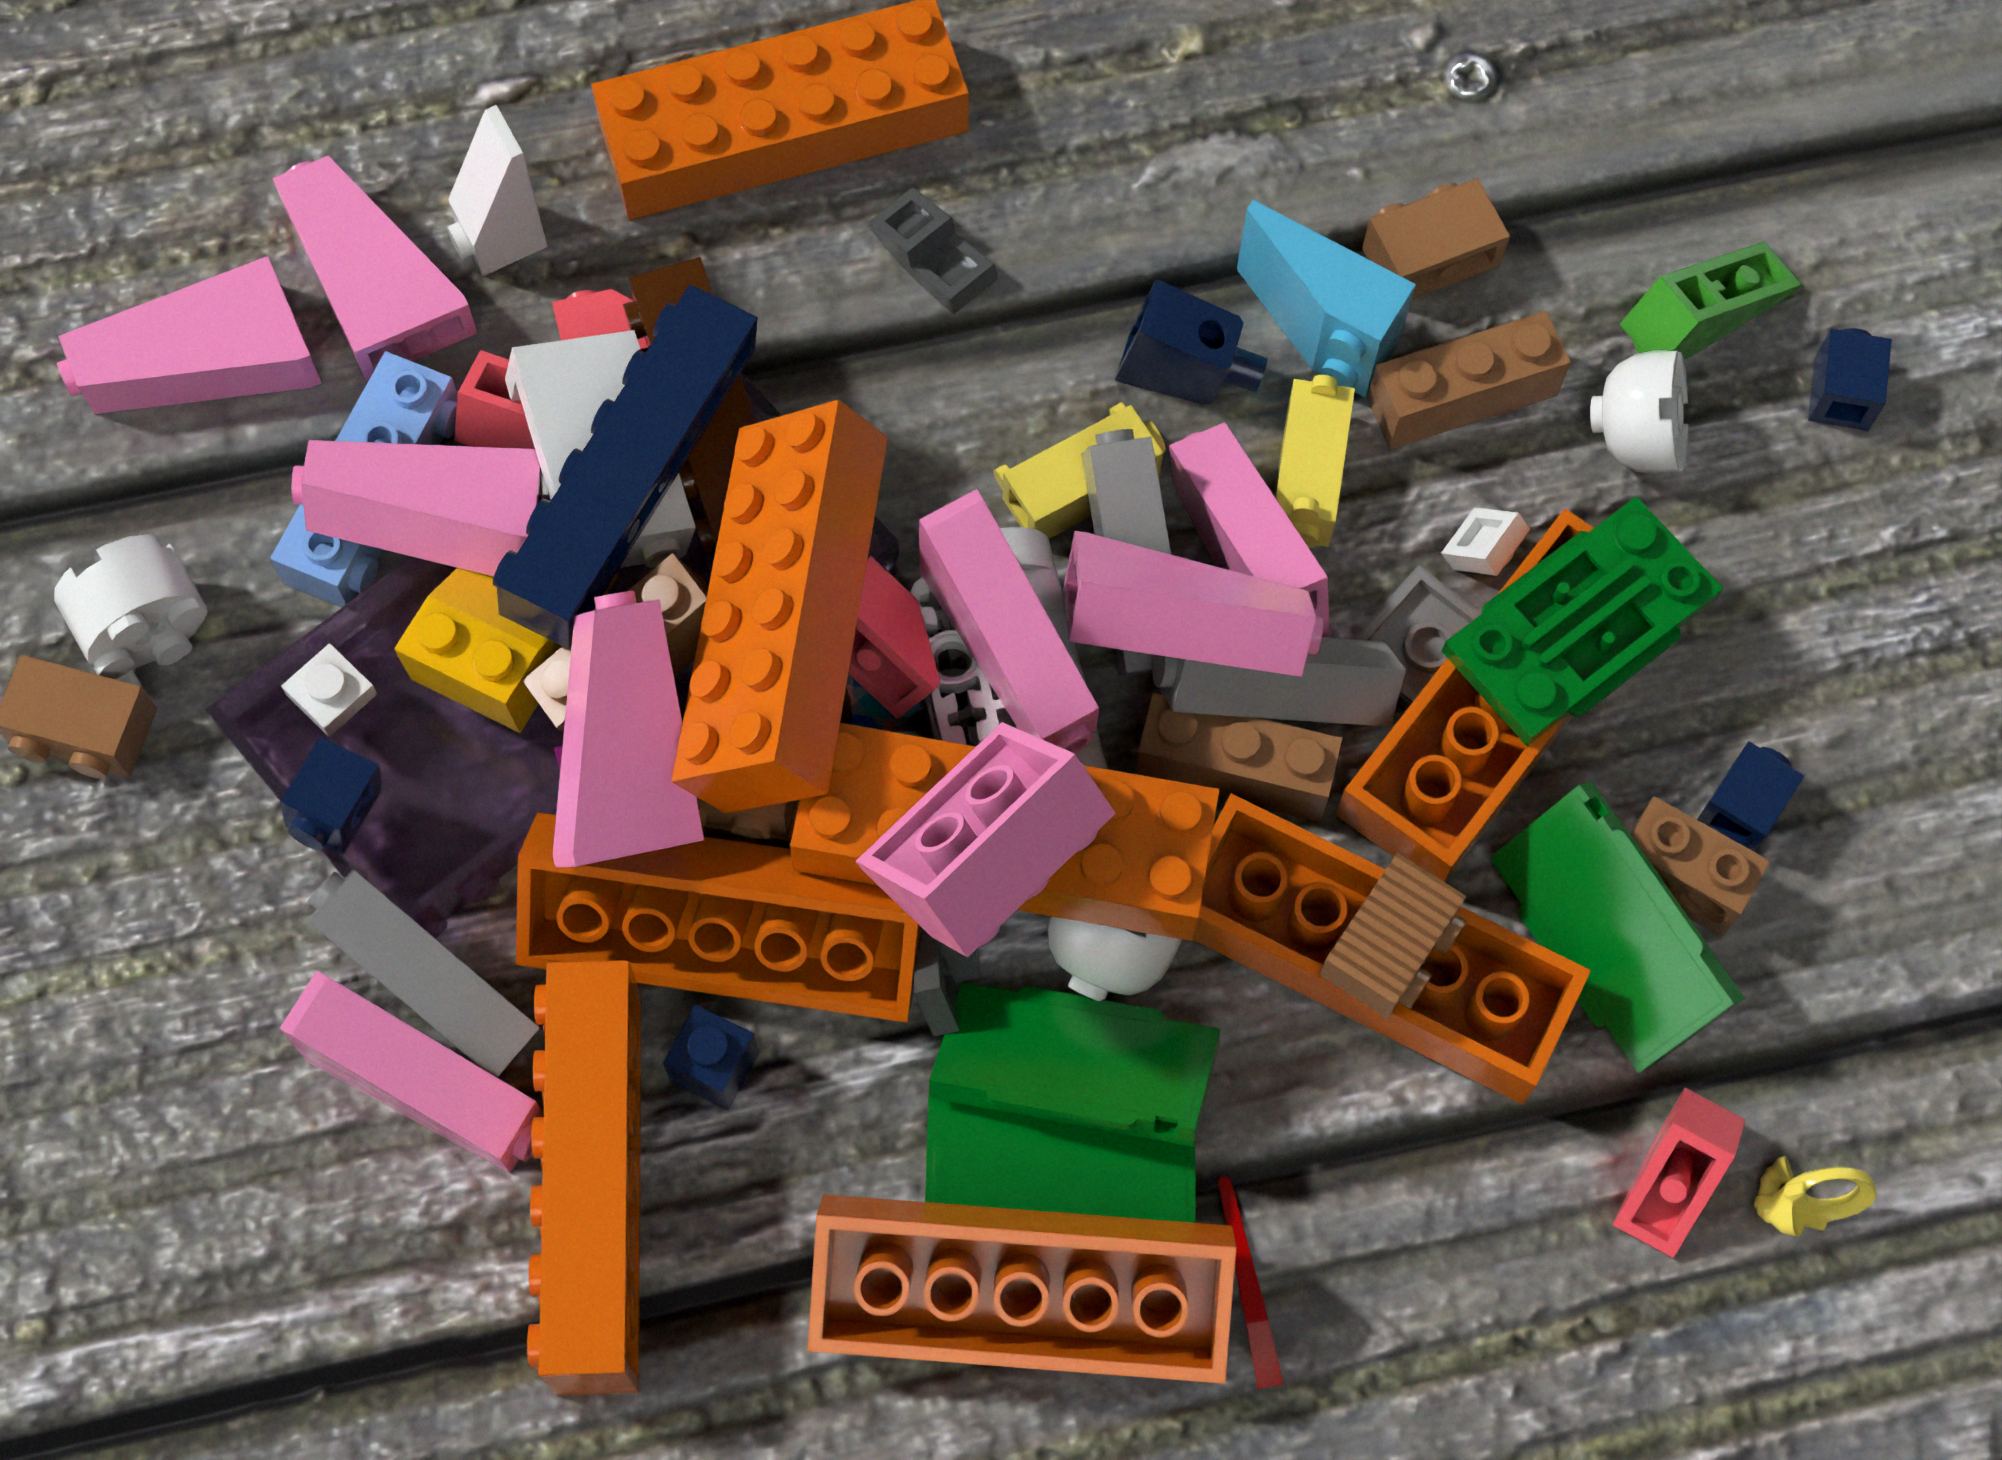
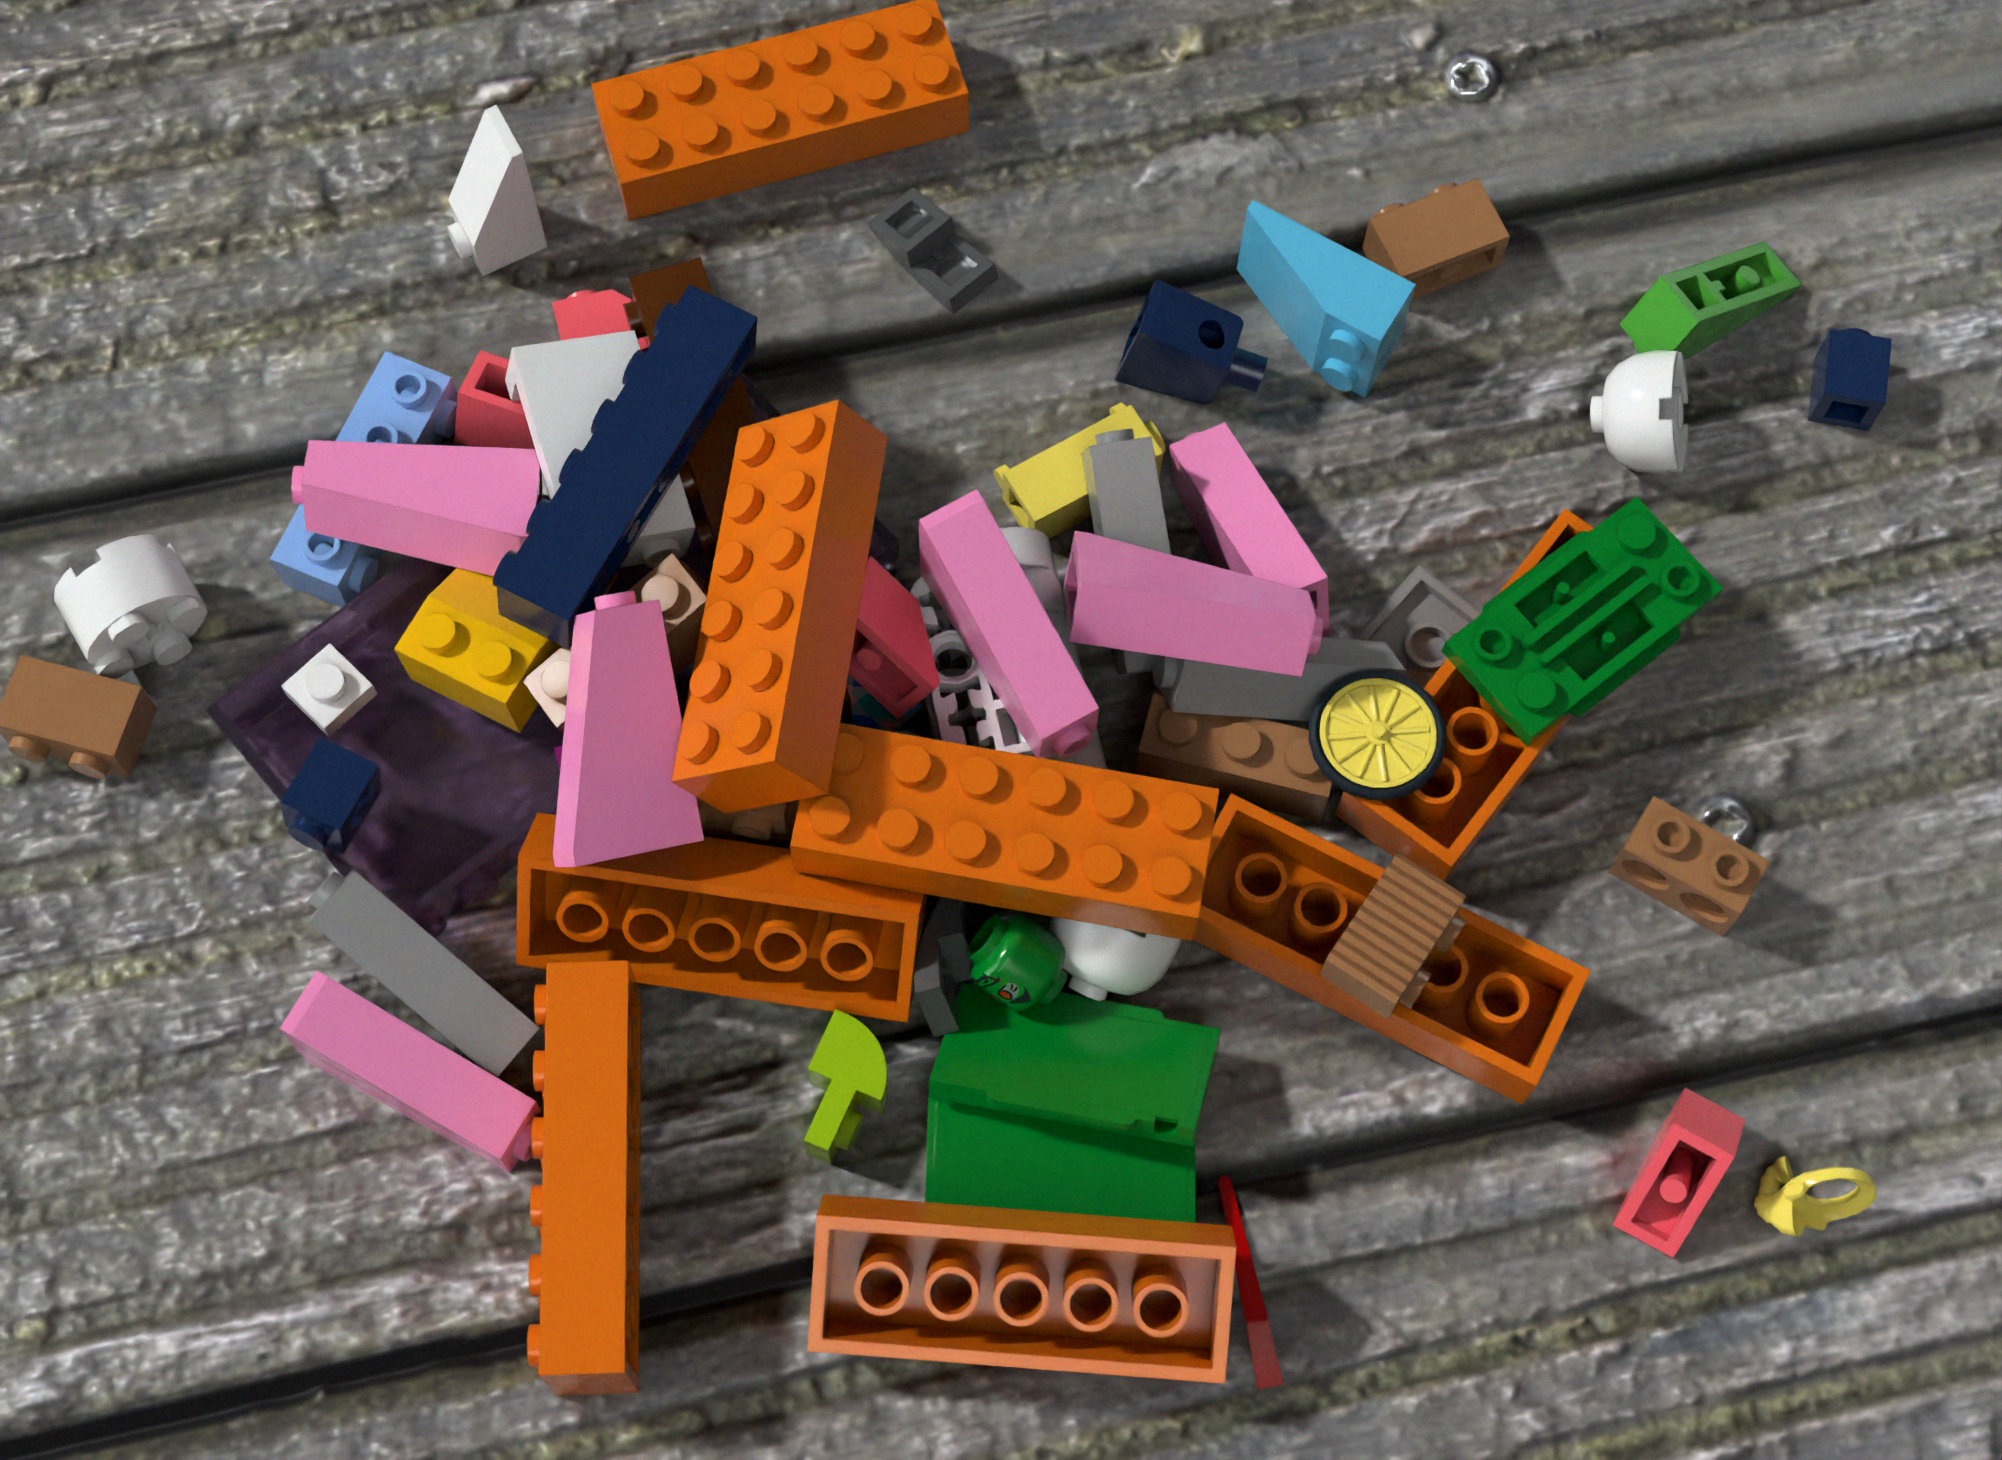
bright pink slope [57,256,322,414] -> none
bright pink slope [272,155,478,381] -> none
dark blue brick [663,1004,759,1111] -> none
bright pink slope [856,722,1116,957] -> none
light yellow brick [1274,375,1355,548] -> none
medium nougat brick [1367,311,1571,450] -> none
white plate [1441,507,1530,576] -> none
green piece [1490,781,1745,1074] -> none
dark blue brick [1697,741,1805,851] -> none
none -> lime brick [804,1009,888,1165]
none -> green head [966,912,1067,1011]
none -> light yellow wheel [1309,670,1446,801]

